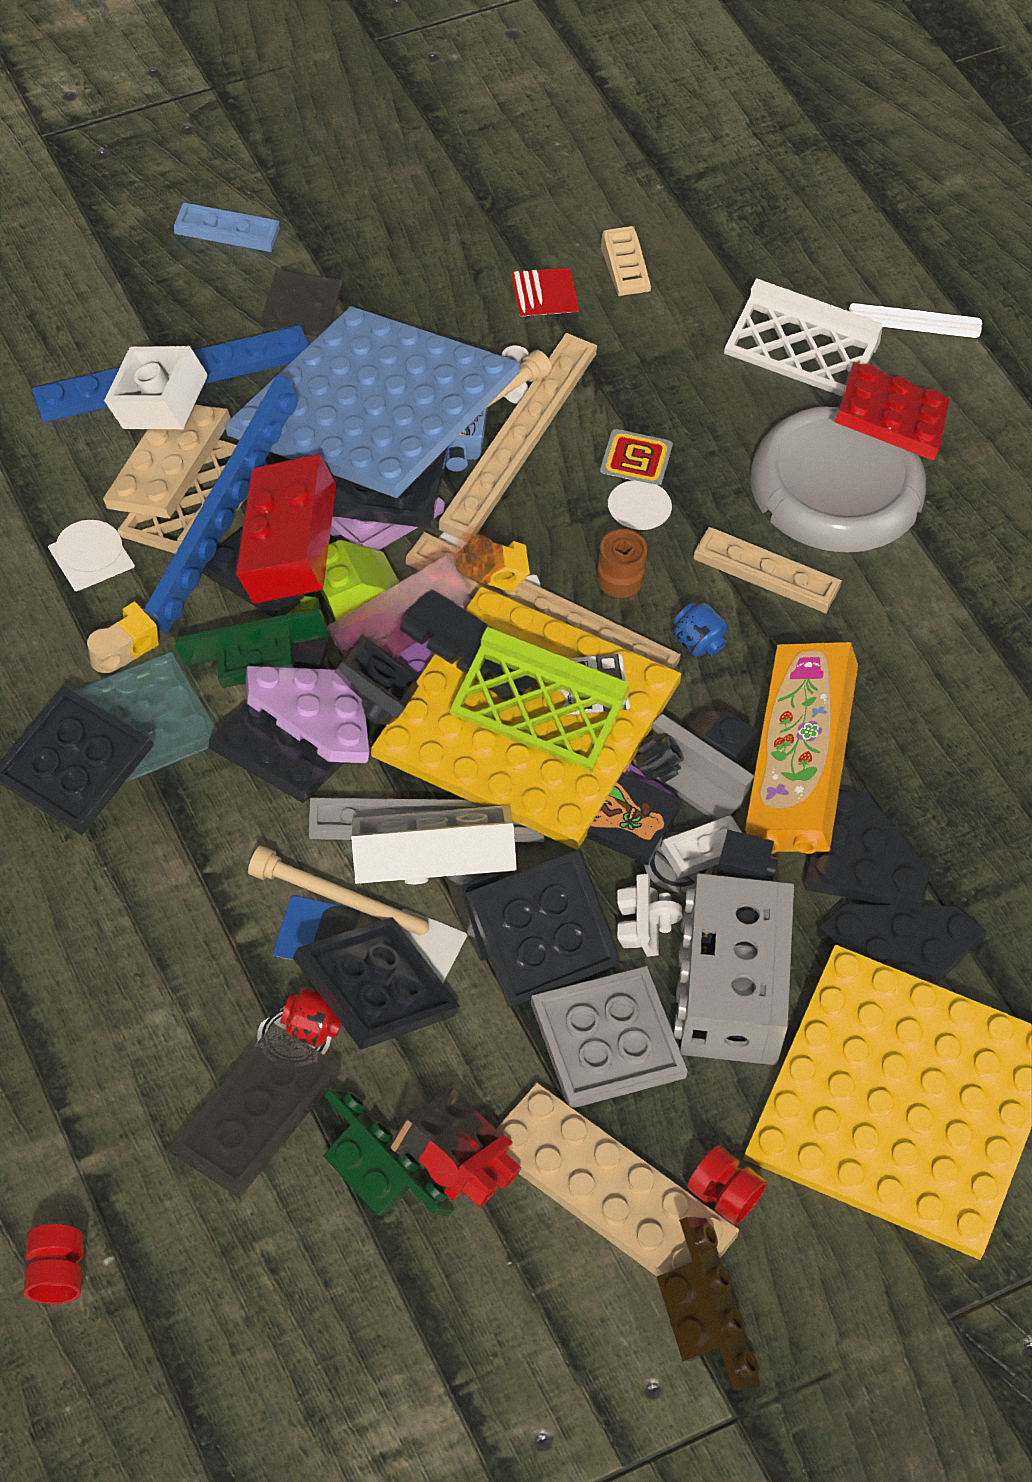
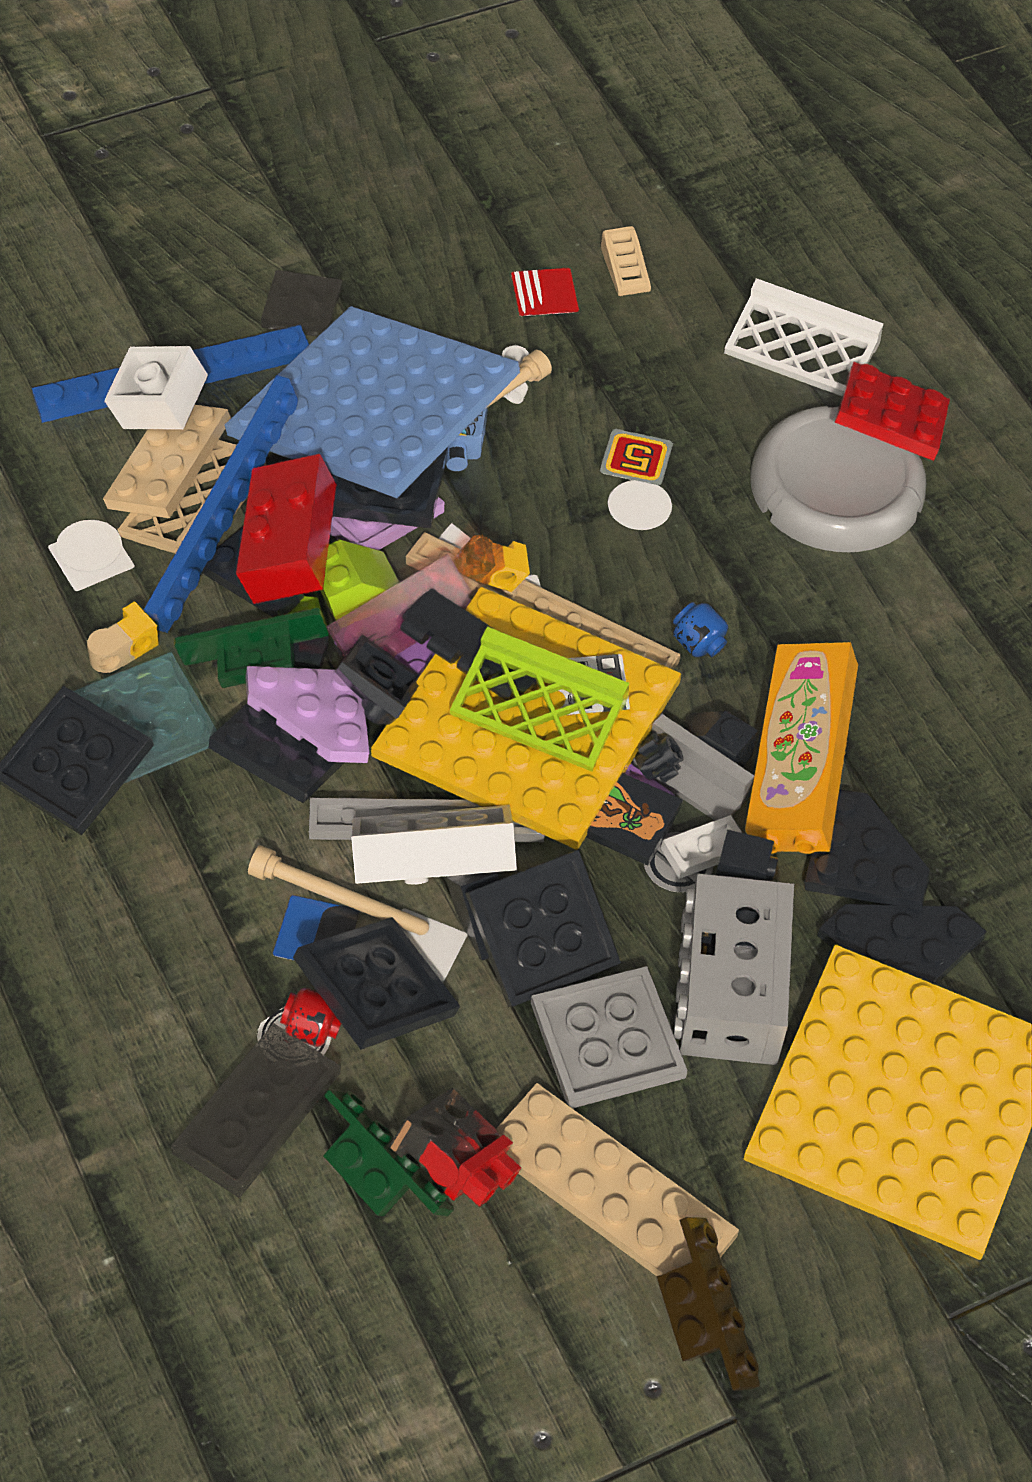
red wheel [23,1224,84,1304] -> none
medium blue tile [174,202,280,252] -> none
tan plate [439,333,597,543] -> none
dark orange wheel [597,529,647,598] -> none
white hips [617,874,682,957] -> none
red wheel [687,1145,768,1226] -> none
tan tile [693,527,842,613] -> none
white axle [848,303,982,338] -> none

